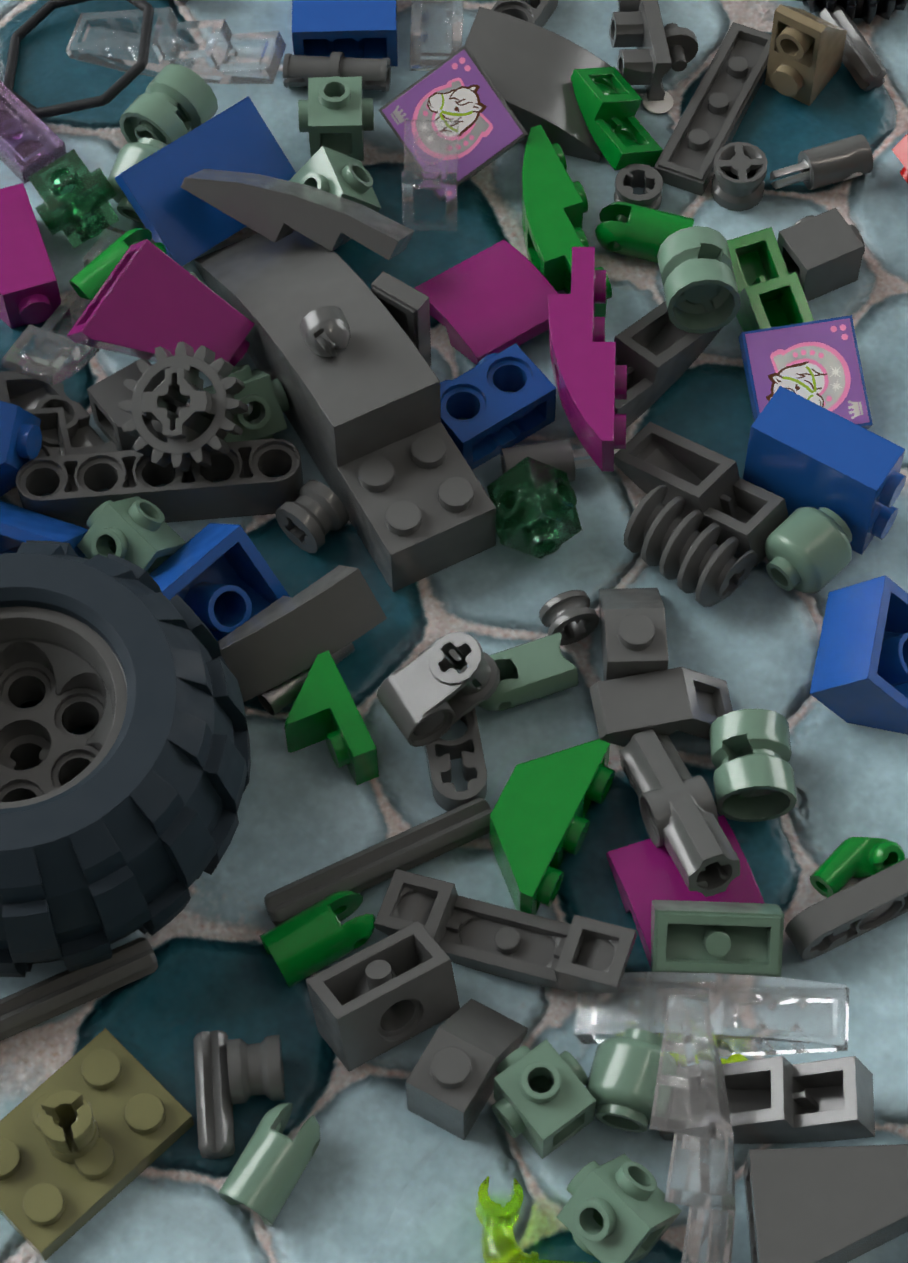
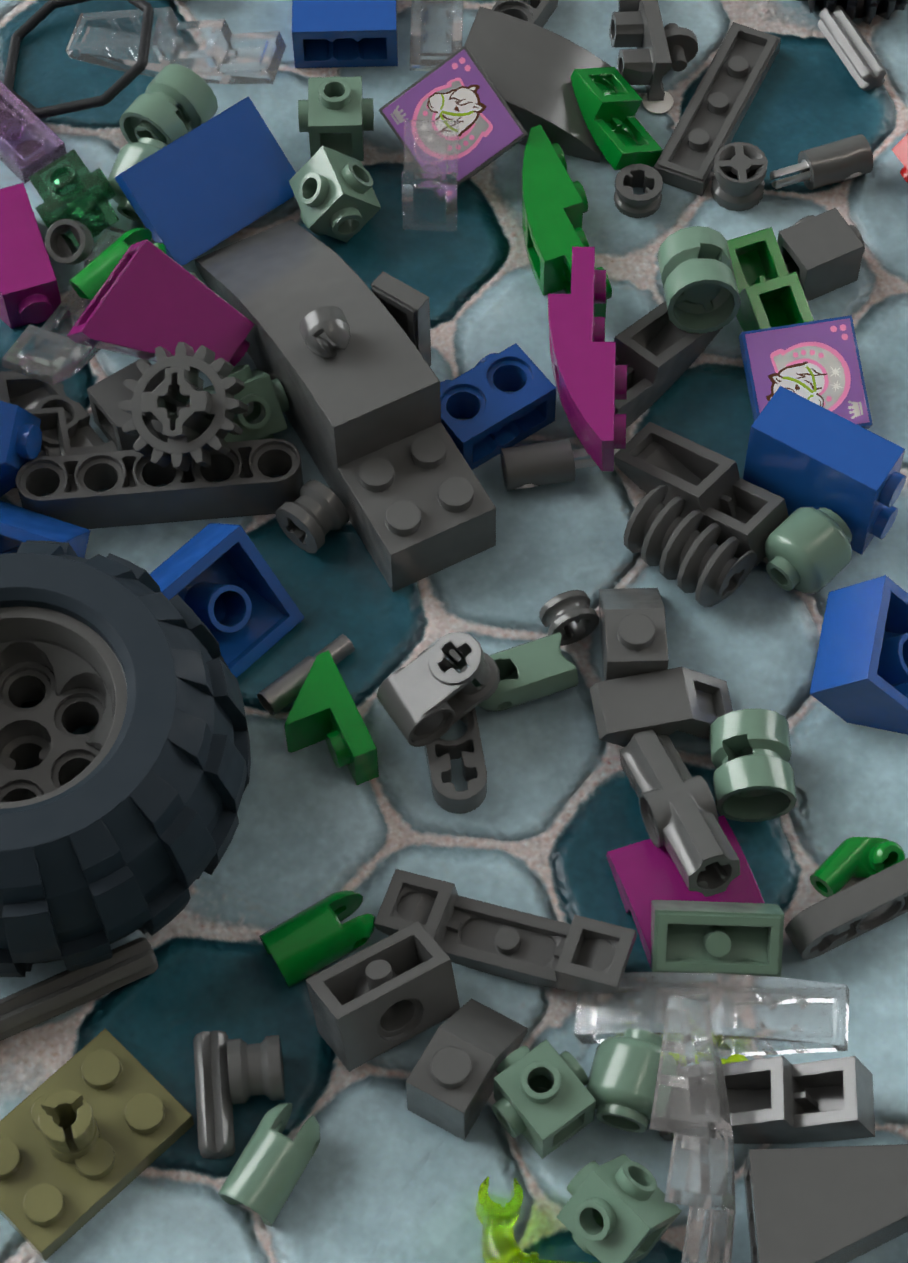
sand green brick [77,496,186,574] -> none
dark grey slope [181,169,414,260] -> none
dark grey slope [218,565,387,703] -> none
dark grey axle [264,798,492,926] -> none
dark grey pin [282,51,391,92] -> none
magenta slope [414,239,558,365] -> none
clear green brick [487,456,582,559] -> none
green slope [490,739,615,915] -> none
green piece [595,202,694,263] -> none
dark tan slope [765,4,847,106] -> none
none -> dark grey hinge [45,219,94,265]

